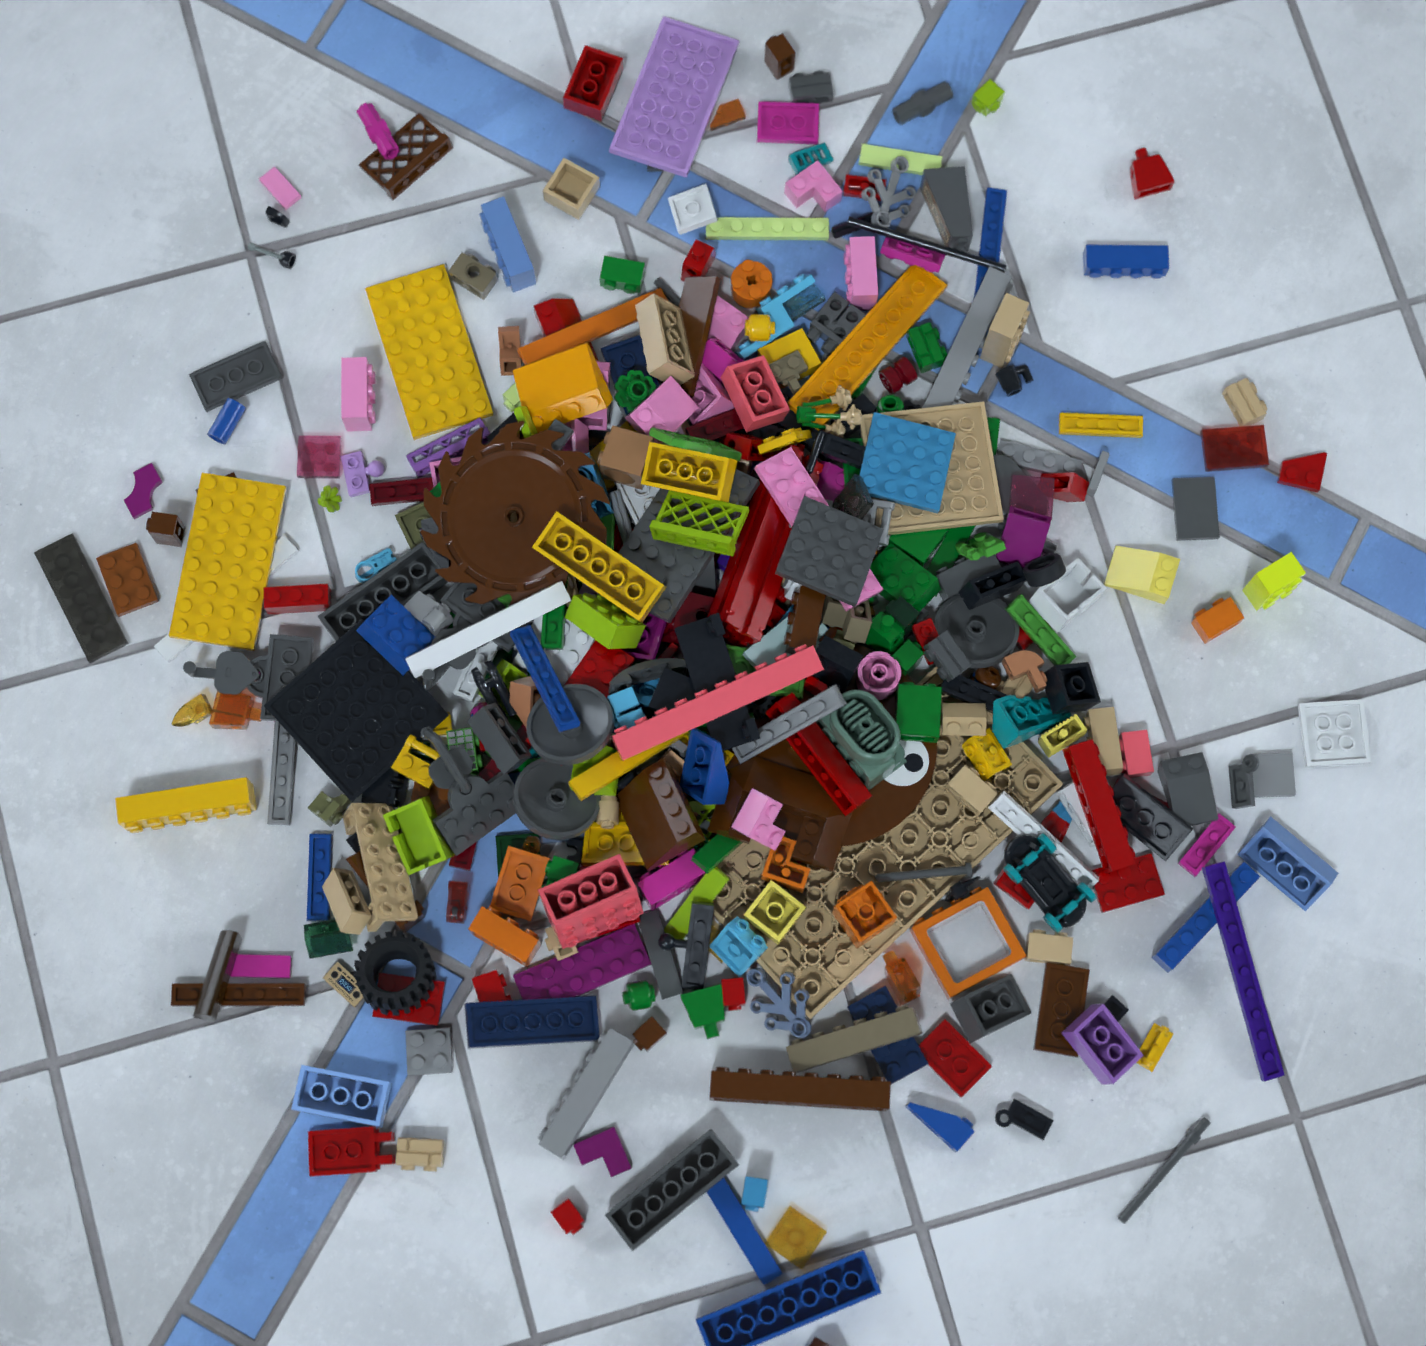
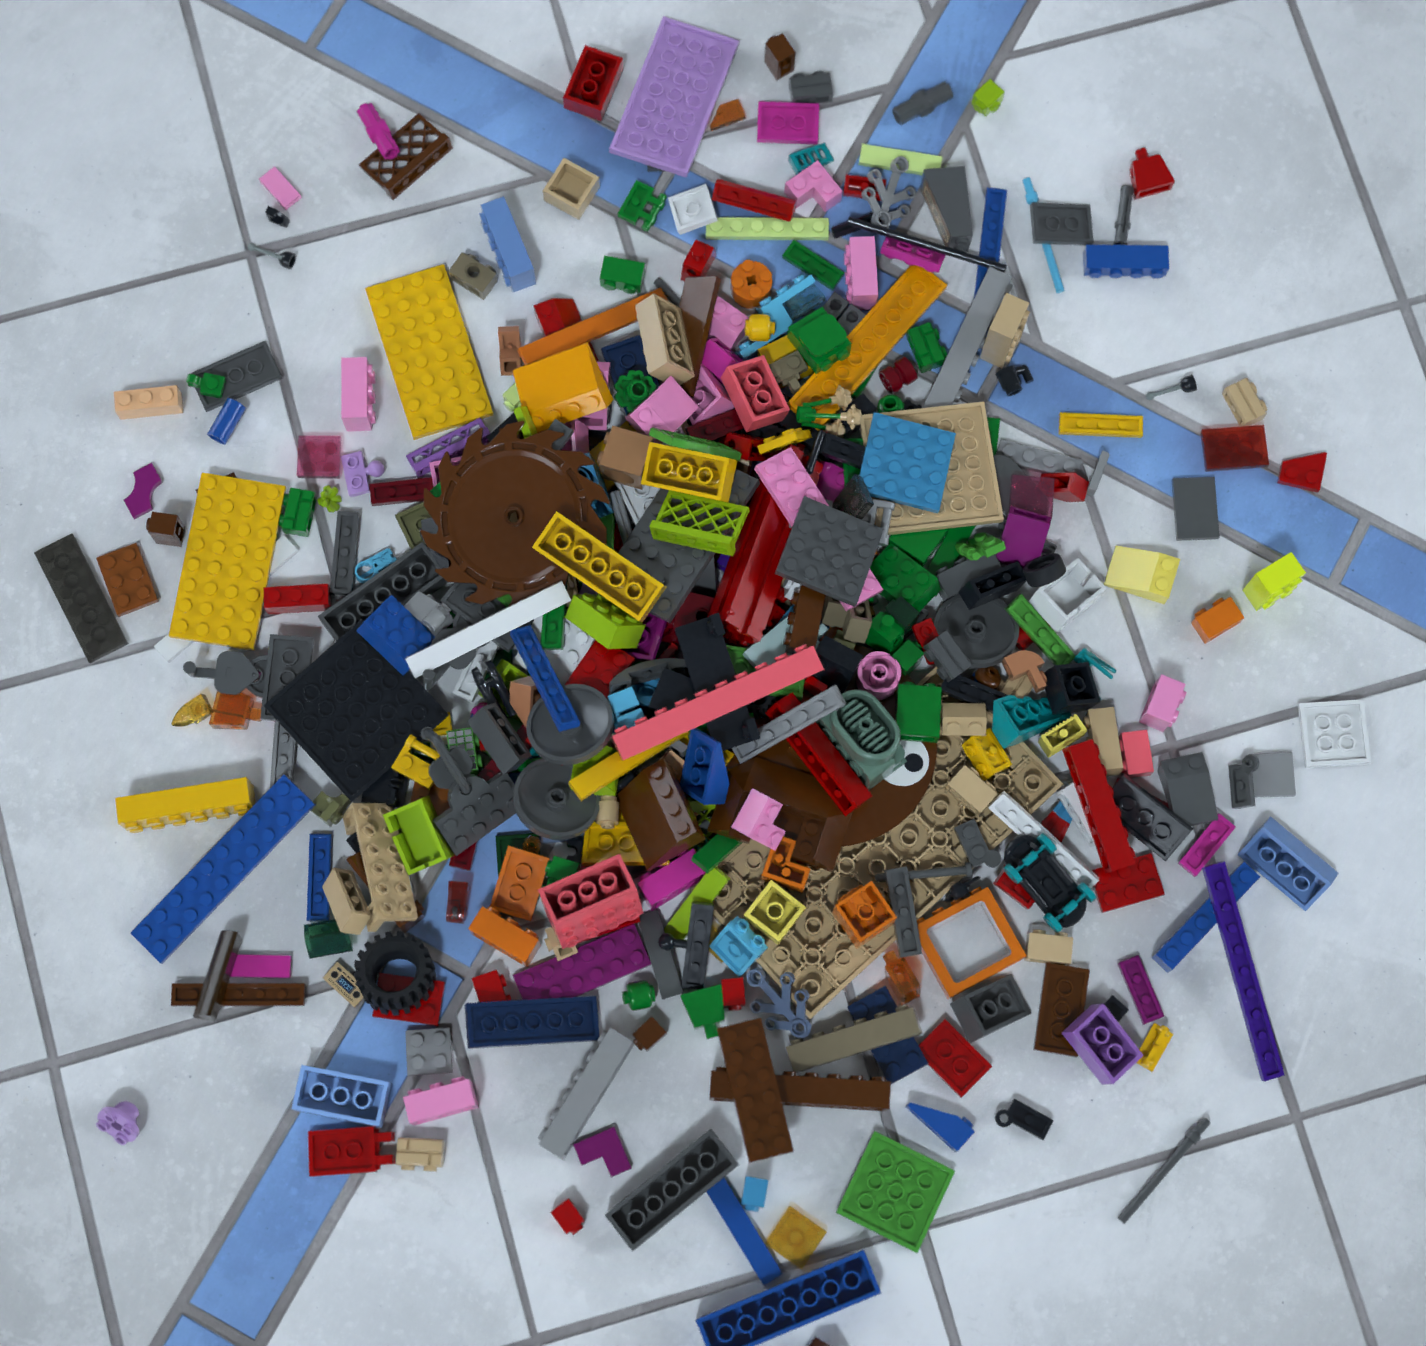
none -> lavender plate [96,1101,139,1145]
none -> light nougat brick [114,385,183,420]
none -> blue plate [130,775,316,964]
none -> green plate [186,373,226,399]
none -> green brick [279,488,317,537]
none -> dark grey plate [330,511,360,595]
none -> bright pink brick [403,1076,479,1126]
none -> green plate [617,180,667,232]
none -> red fence [712,178,796,222]
none -> reddish brown brick [717,1018,794,1163]
none -> green tile [782,240,845,291]
none -> green brick [787,307,852,374]
none -> bright green plate [836,1131,955,1253]
none -> dark grey plate [884,867,922,958]
none -> dark grey hinge [954,819,1001,868]
none -> medium azure bar [1022,178,1064,293]
none -> dark grey tile [1030,203,1094,245]
none -> teal plant [1073,648,1116,700]
none -> dark grey pin [1114,185,1134,245]
none -> magenta tile [1117,955,1164,1025]
none -> bright pink brick [1139,674,1187,732]
none -> hinge [1146,375,1197,400]

